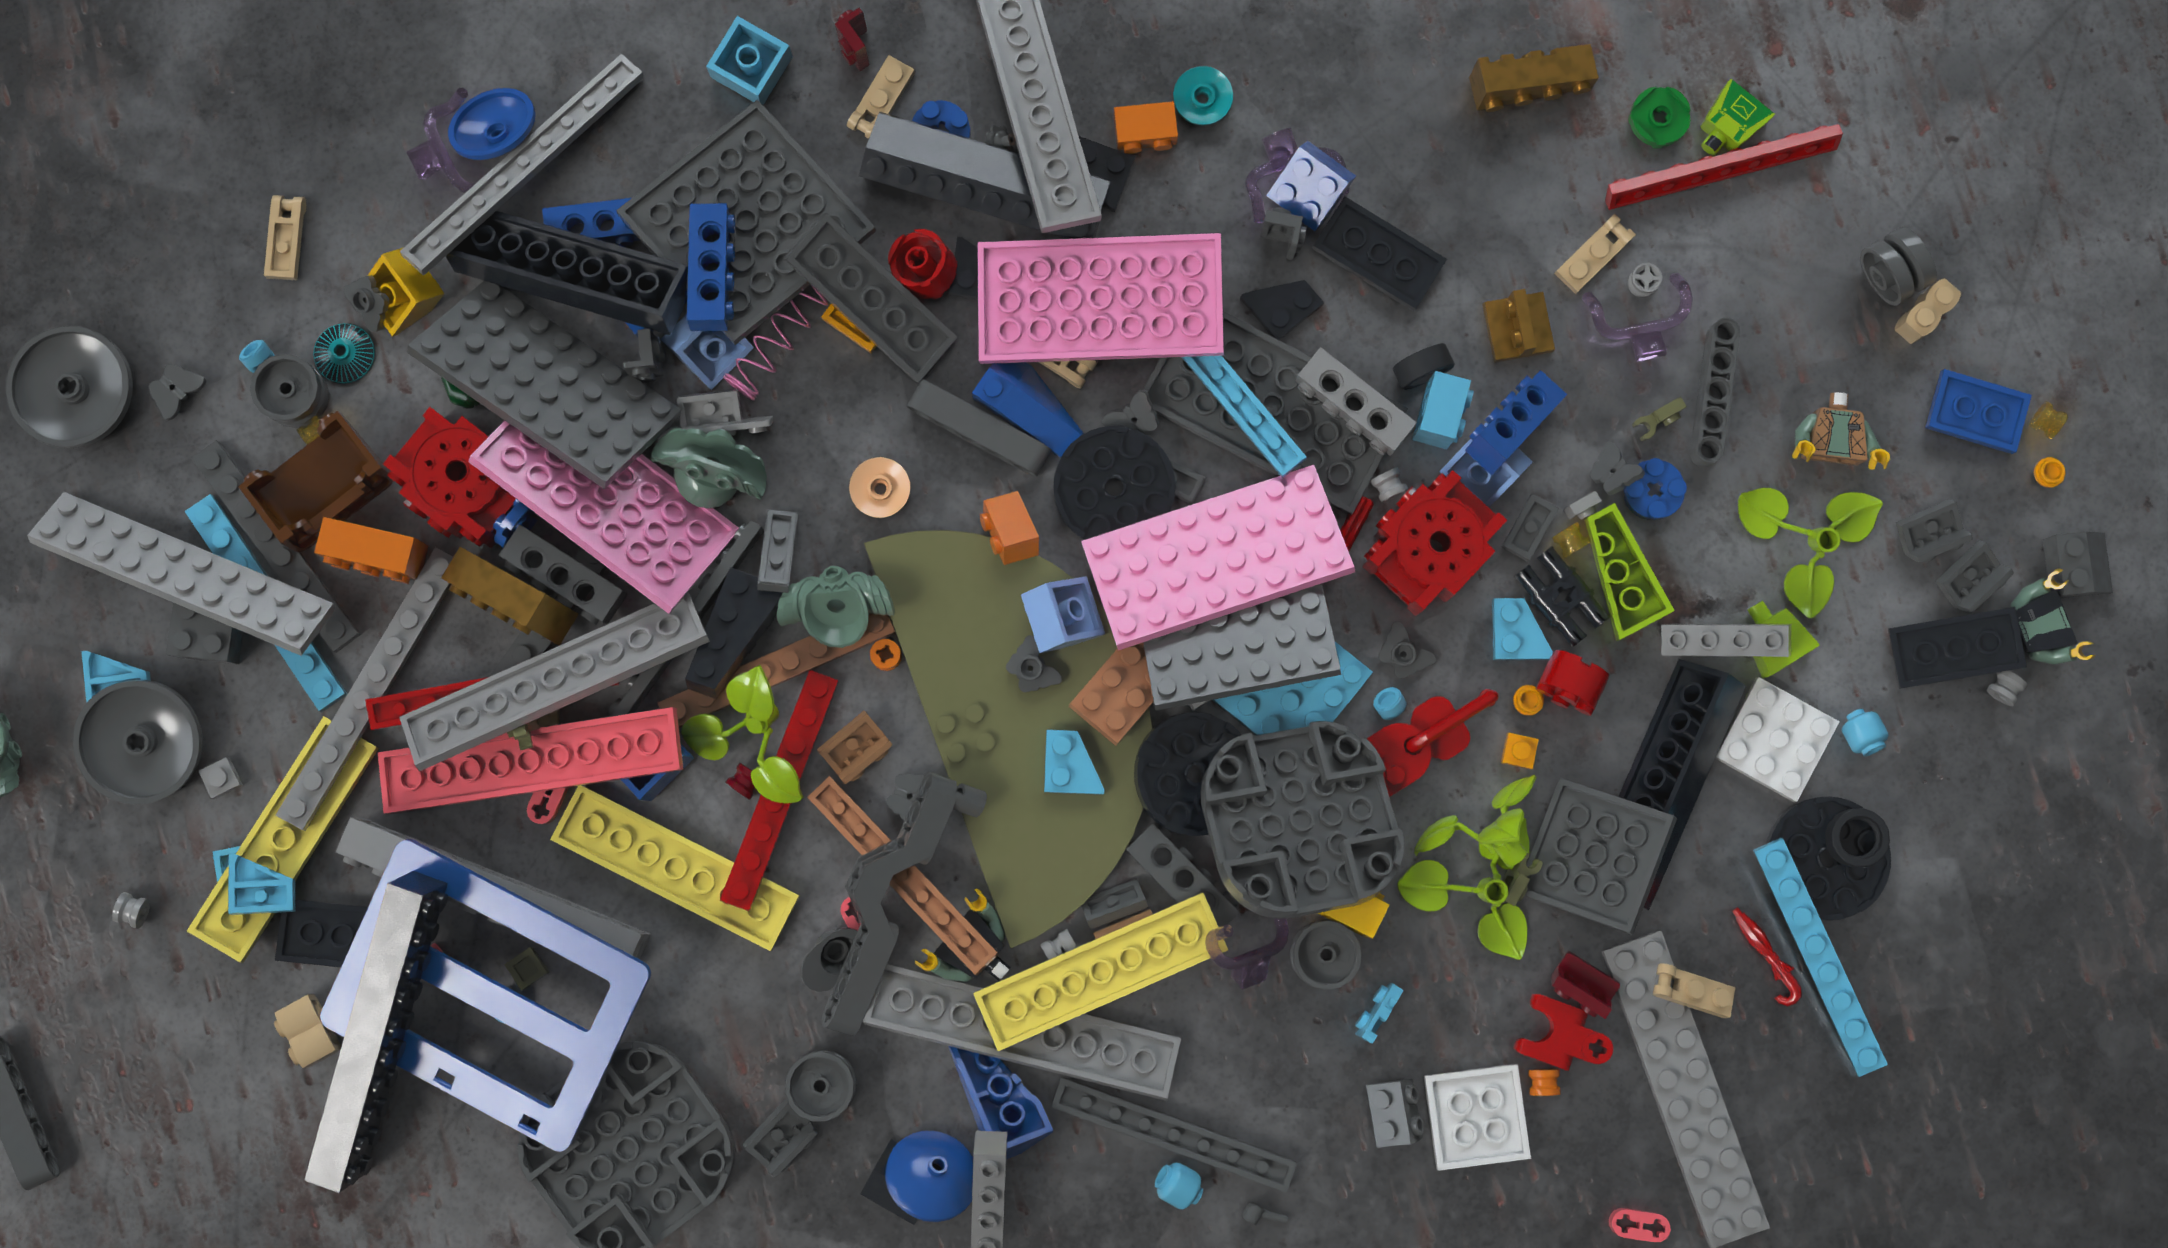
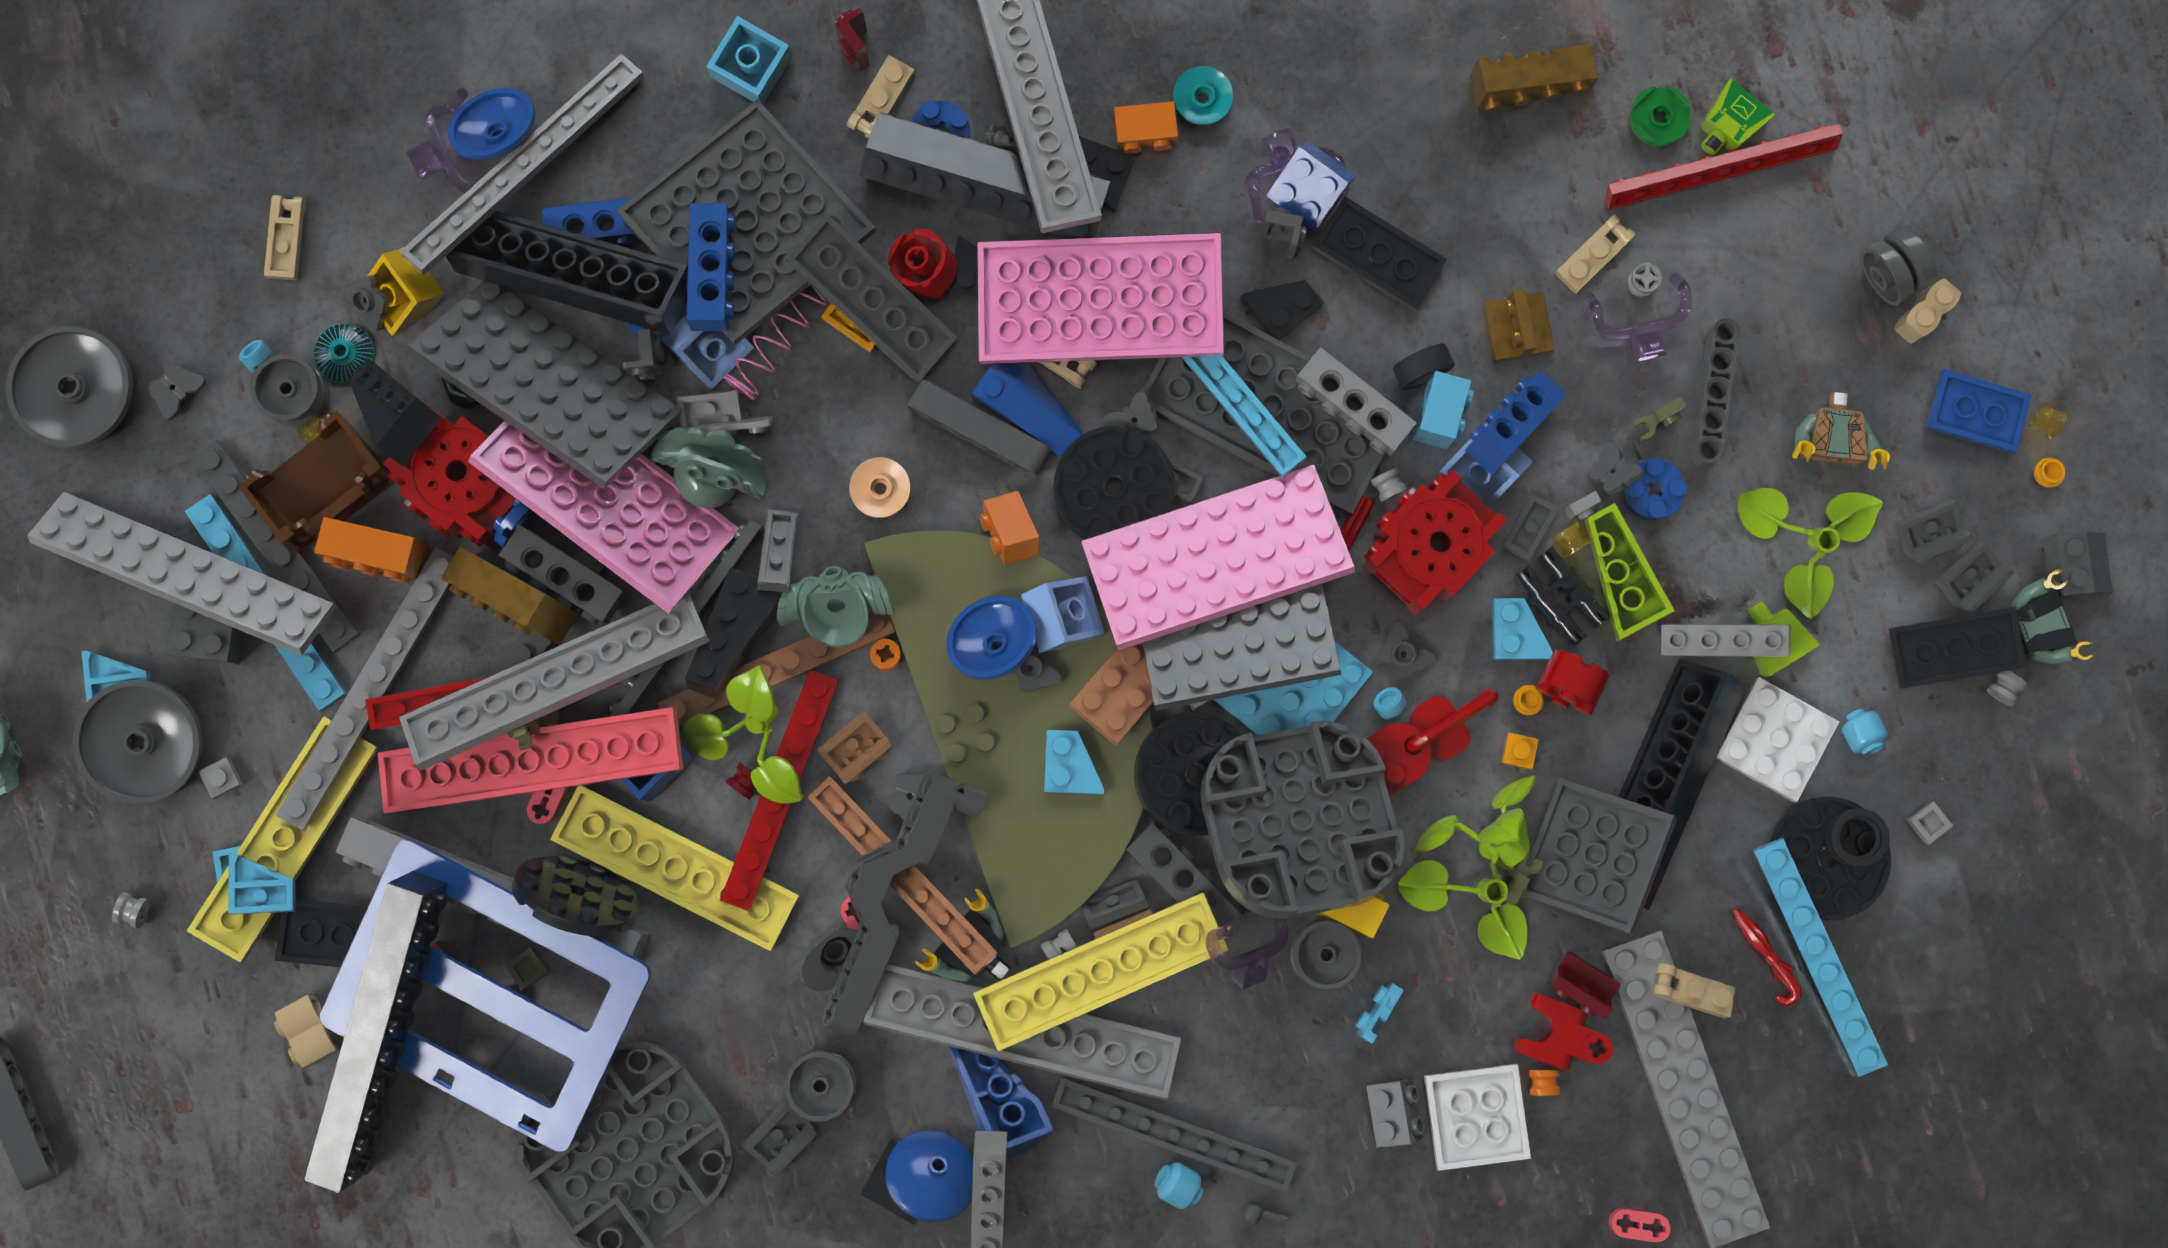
none -> black wedge [349,358,442,466]
none -> black plate [512,854,638,936]
none -> blue dish [947,596,1037,680]
none -> light grey plate [1907,801,1953,845]

